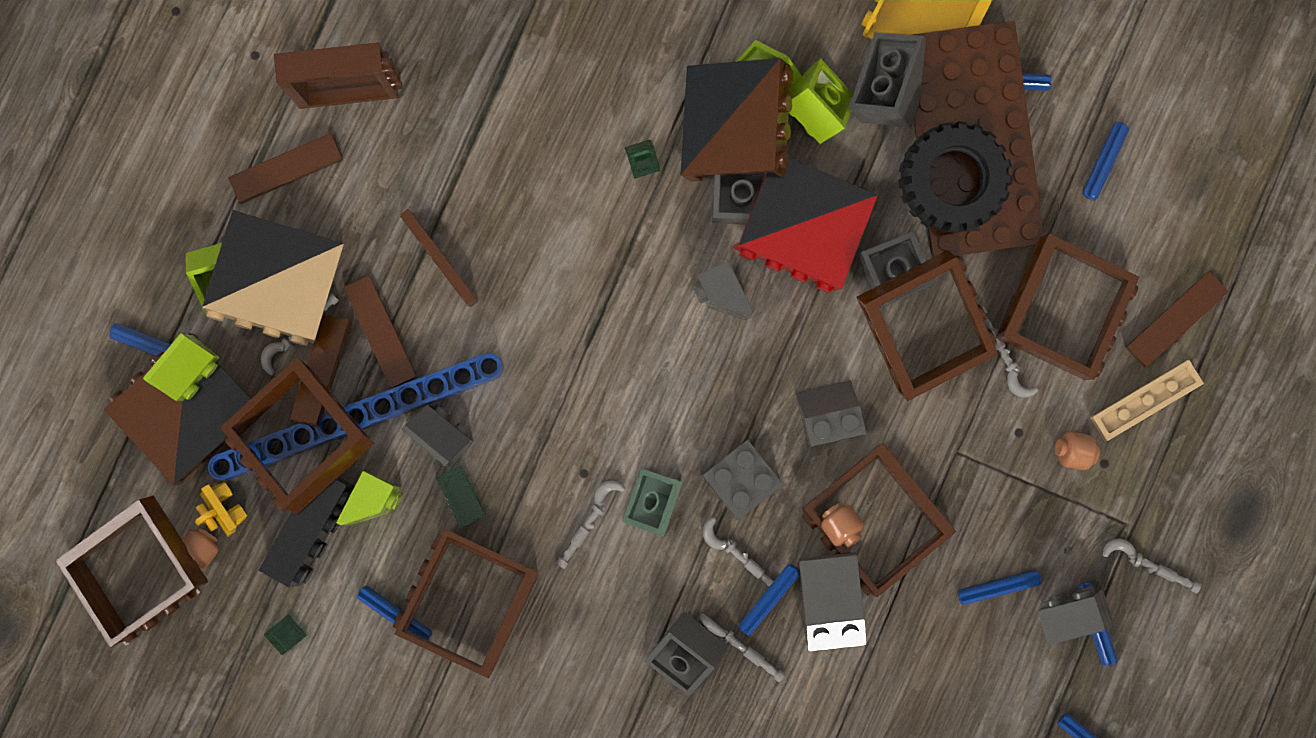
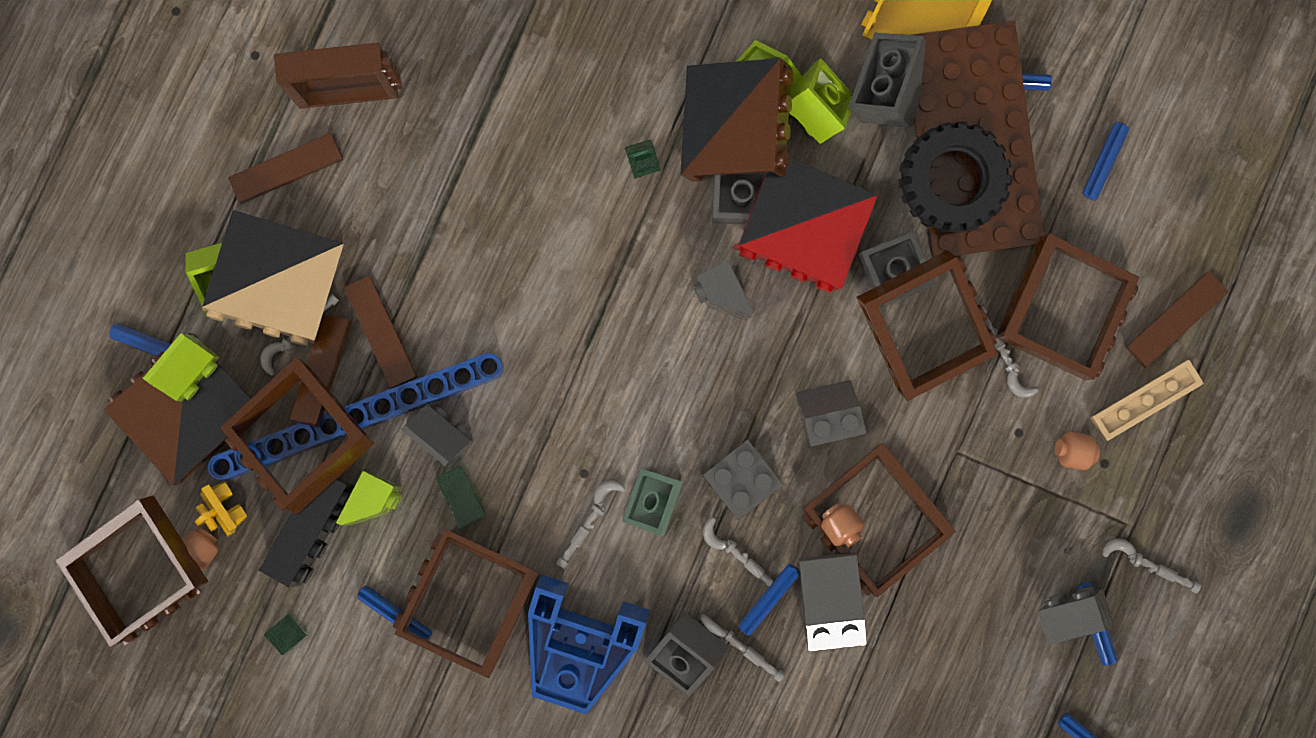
reddish brown tile [400,209,478,307] -> none
blue axle [958,570,1042,605] -> none
none -> blue wedge [528,575,650,714]

